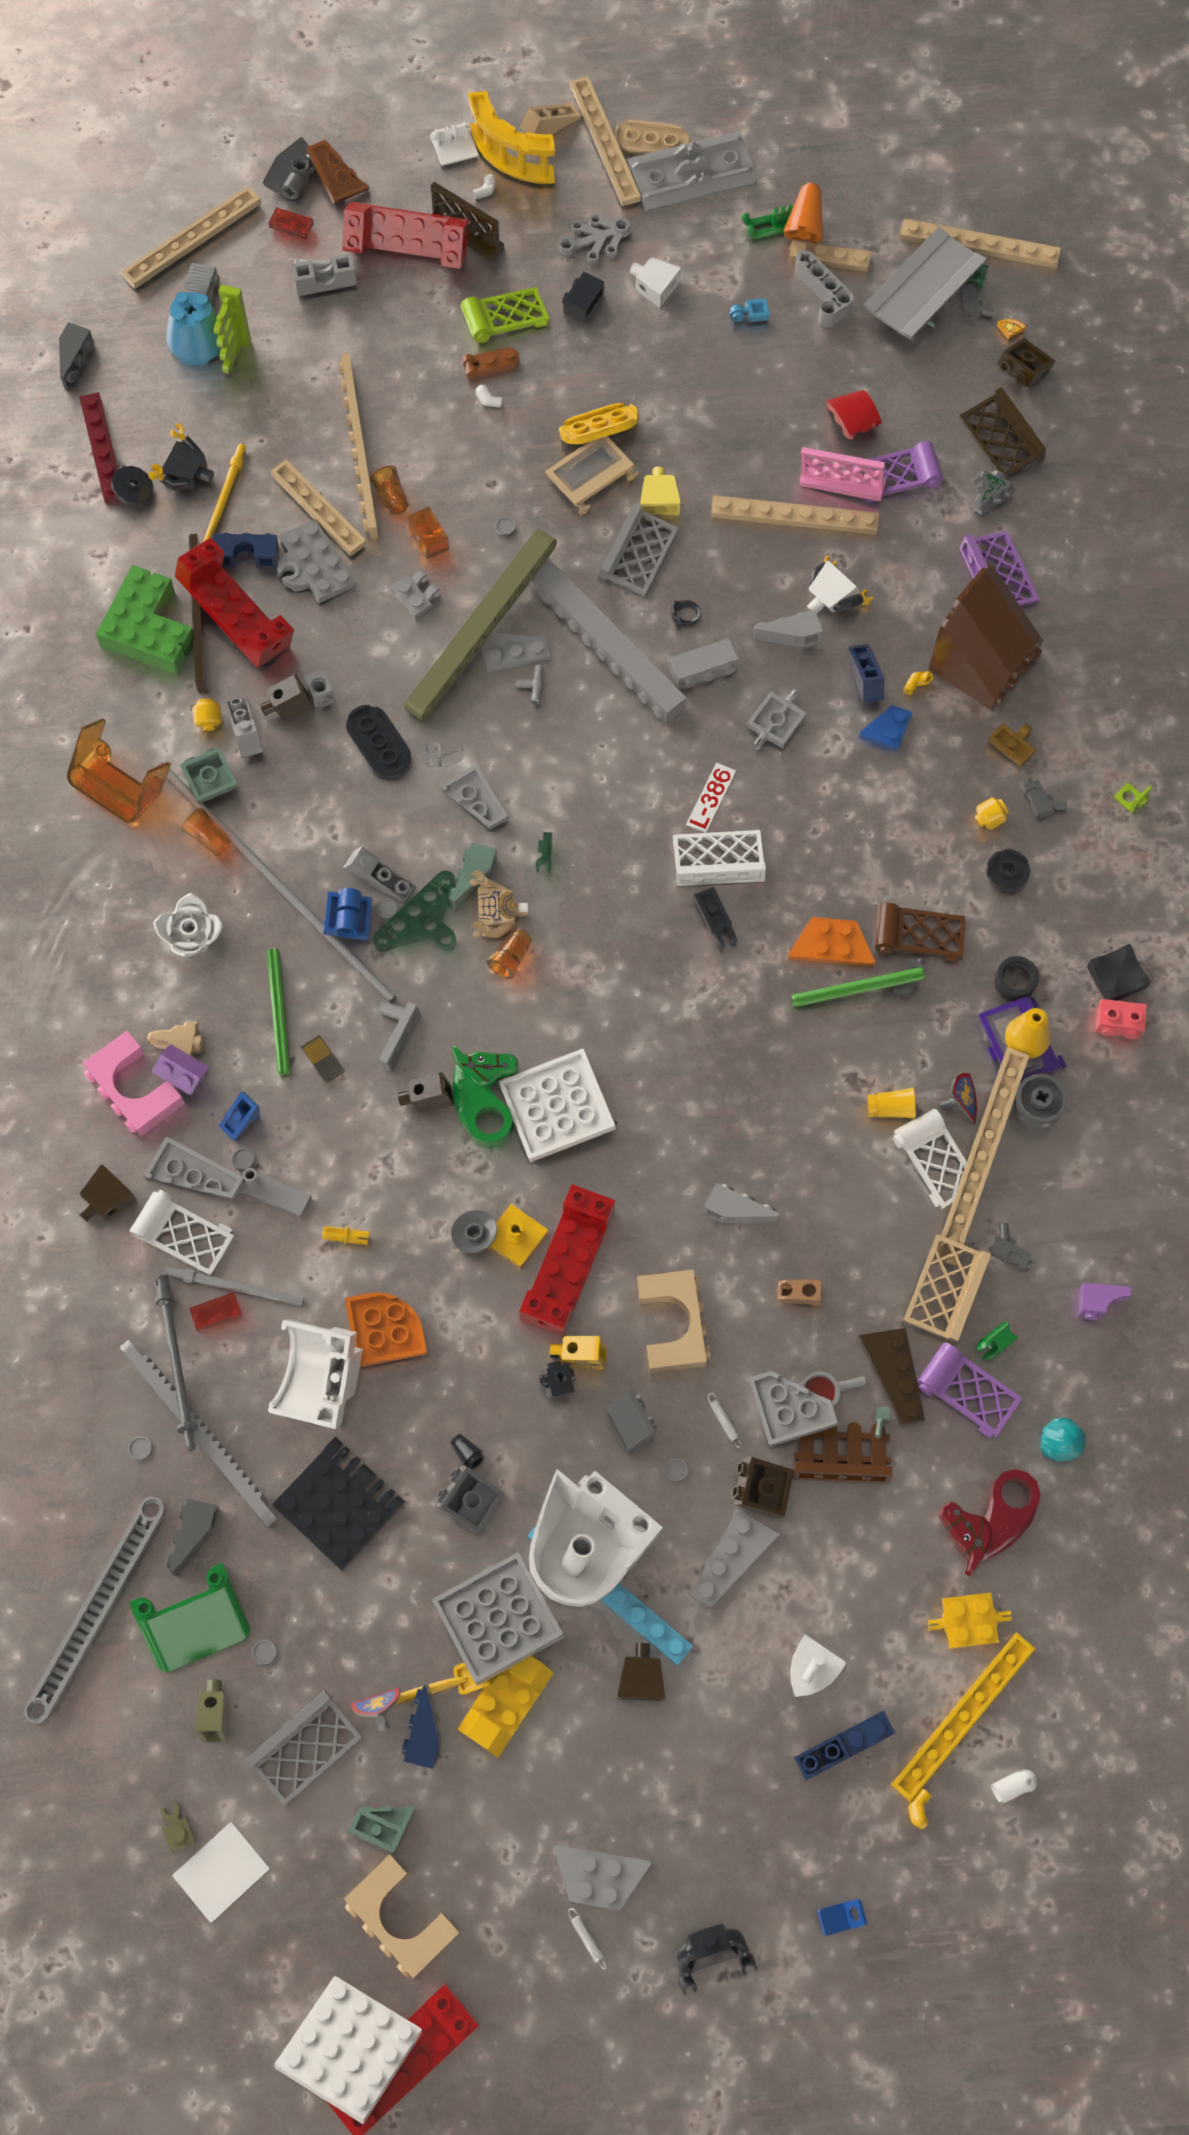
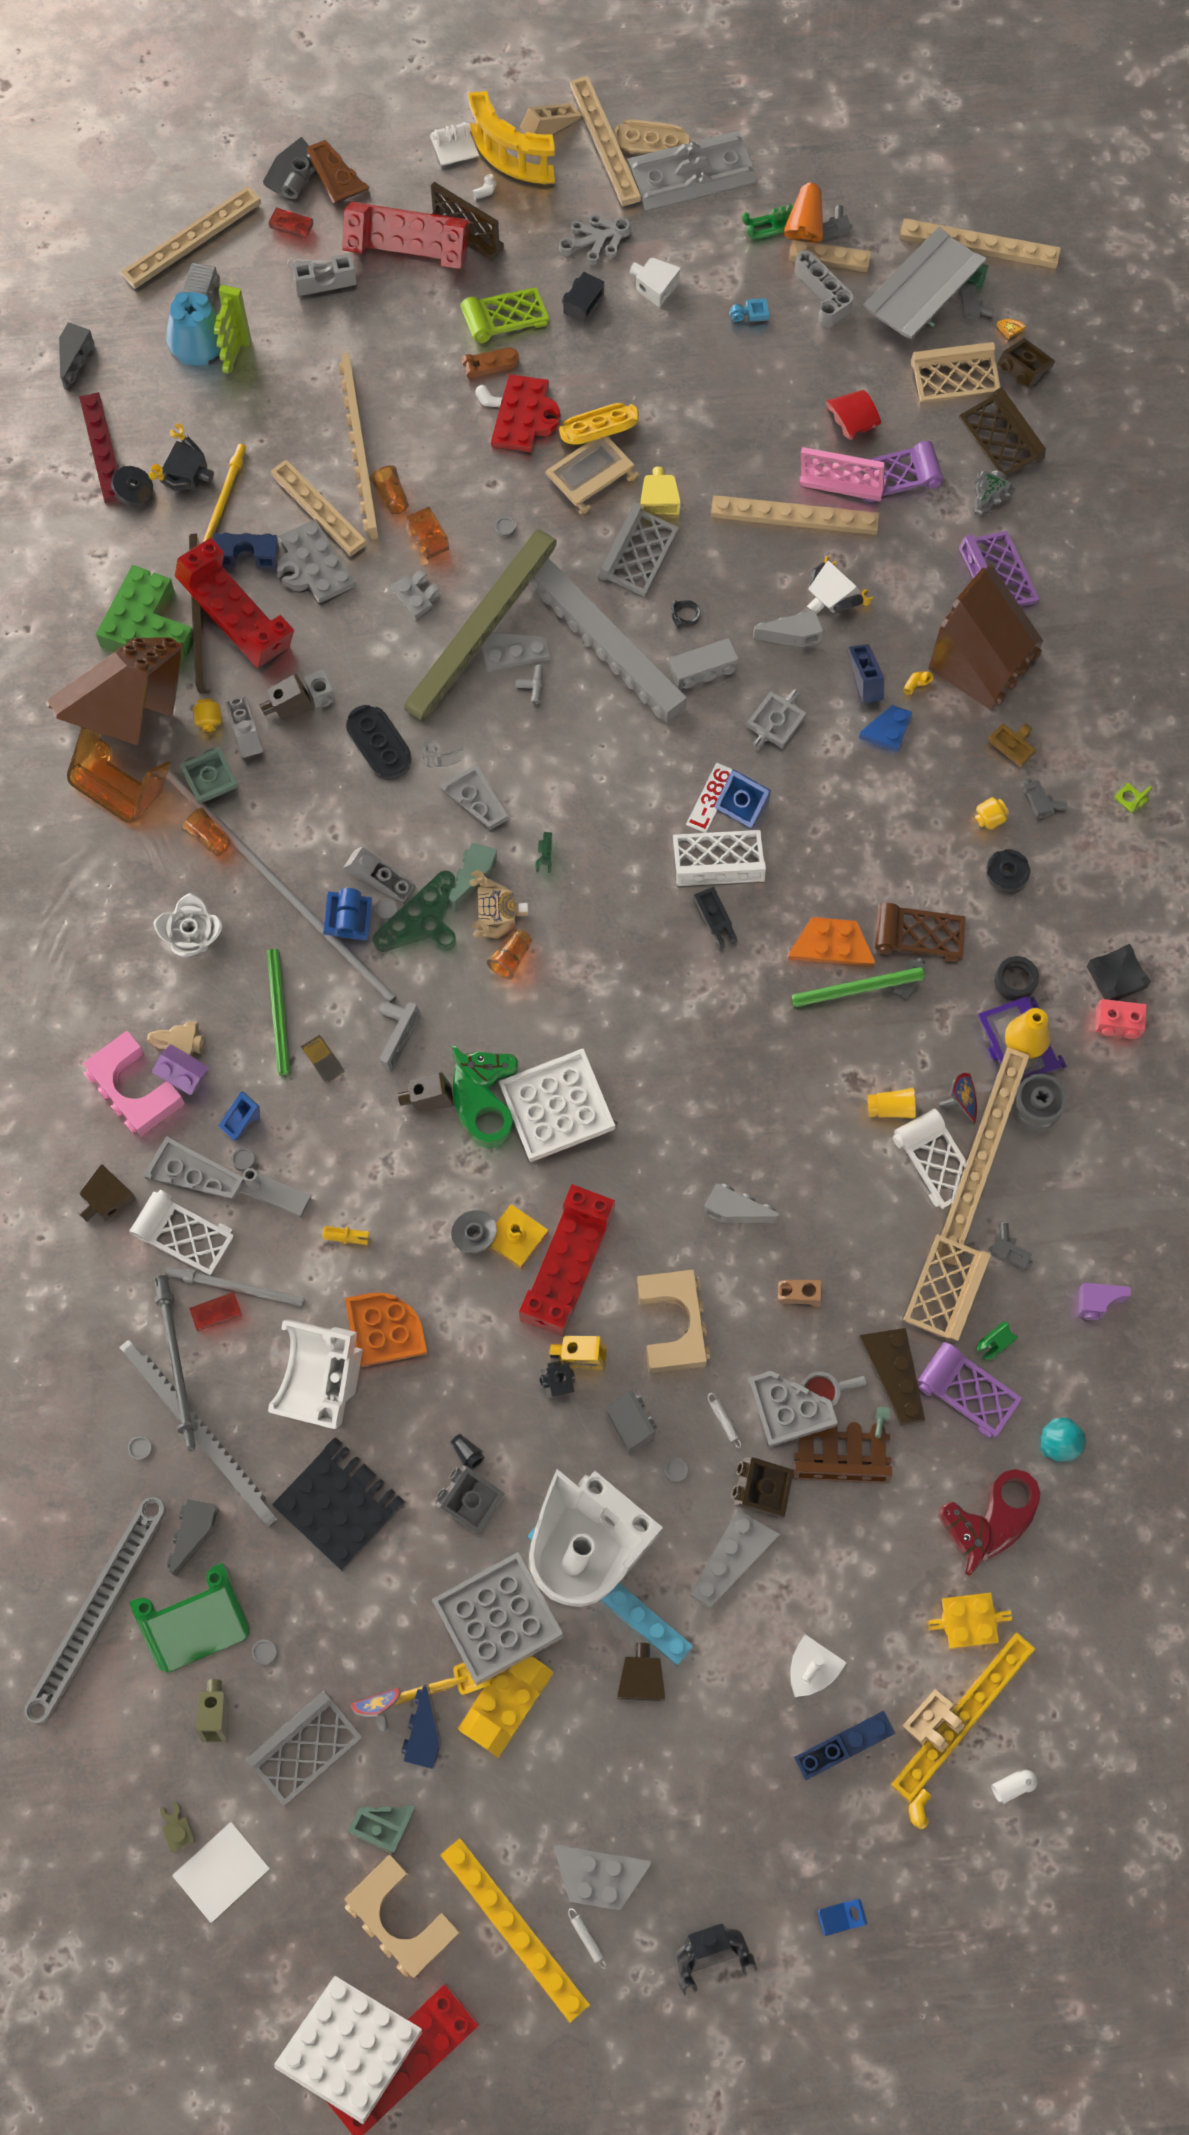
none -> reddish brown windscreen [46,637,183,745]
none -> yellow plate [440,1838,590,2022]
none -> red plate [491,374,561,452]
none -> blue slope [714,769,771,828]
none -> dark grey piece [822,205,853,243]
none -> tan plate [903,1689,965,1753]
none -> tan fence [911,342,1000,403]

